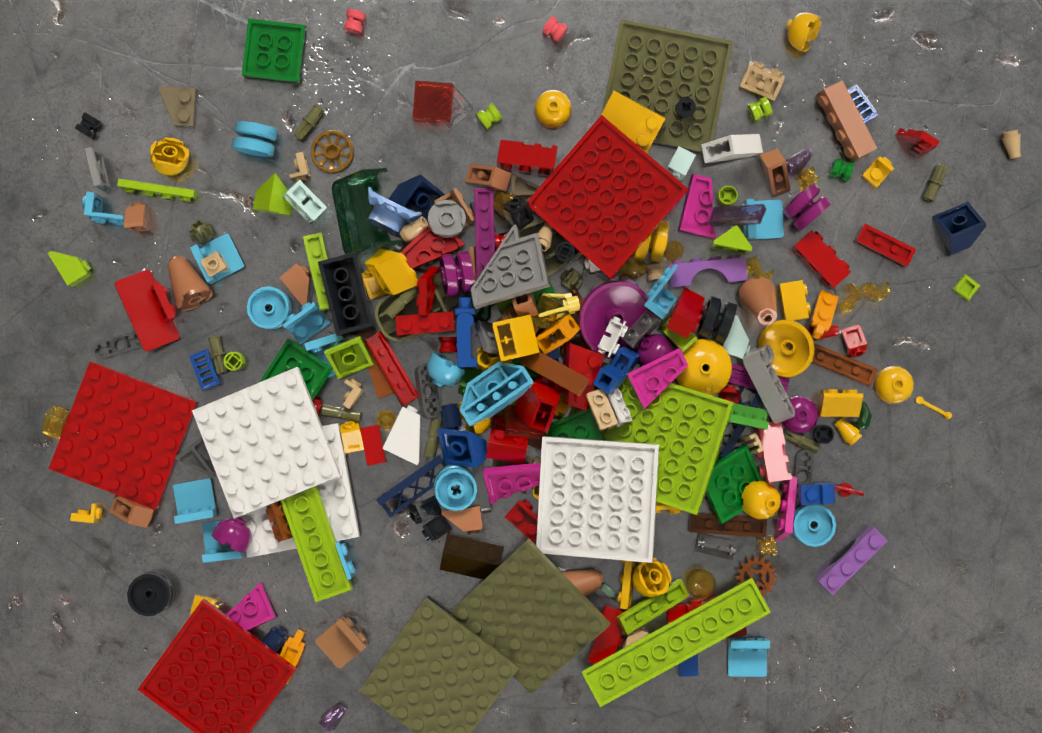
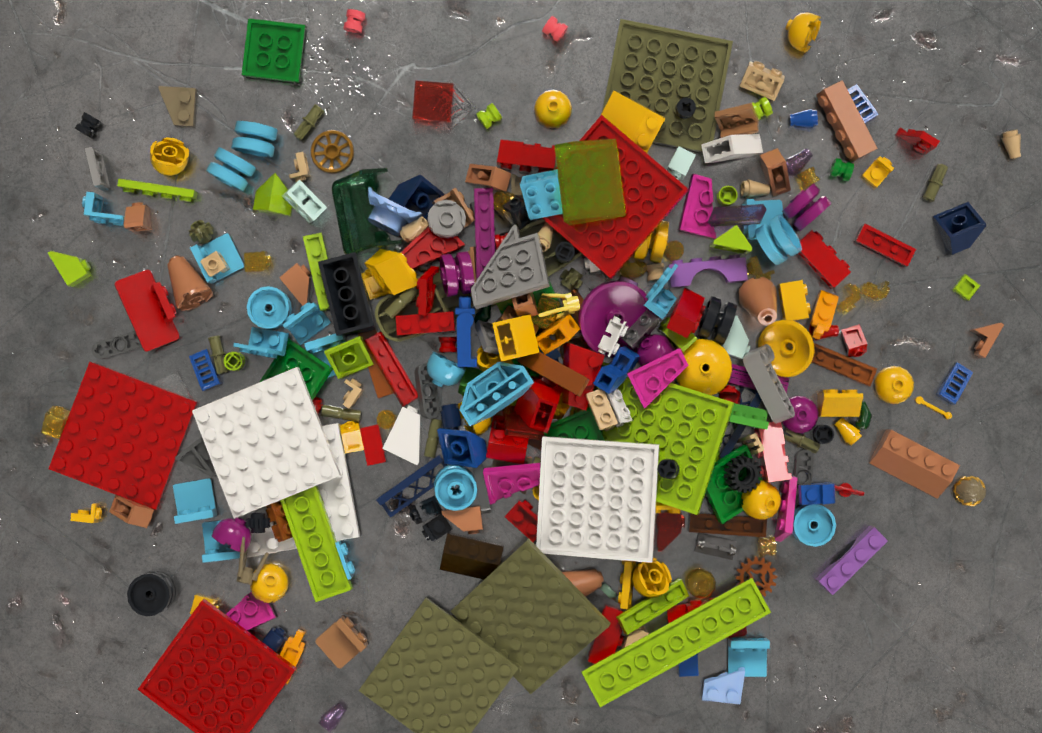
none -> medium azure wheel [206,147,256,192]
none -> medium azure bracket [233,327,289,359]
none -> dark tan plant [236,537,269,585]
none -> clear yellow bracket [244,251,272,272]
none -> black gear [246,513,270,533]
none -> yellow cylinder [250,564,289,603]
none -> medium azure bracket [520,169,567,220]
none -> clear neon green slope [555,139,626,225]
none -> clear red slope [656,511,685,551]
none -> black wheel [657,459,680,479]
none -> light blue wing [701,667,745,704]
none -> medium nougat bracket [715,103,759,138]
none -> black tyre [724,456,762,493]
none -> tan cone [740,179,770,198]
none -> medium azure wheel [755,215,802,265]
none -> blue cone [790,109,818,128]
none -> nougat slope [869,429,960,499]
none -> blue slope [936,362,973,405]
none -> dark tan hair [953,476,986,506]
none -> nougat slope [970,323,1004,358]

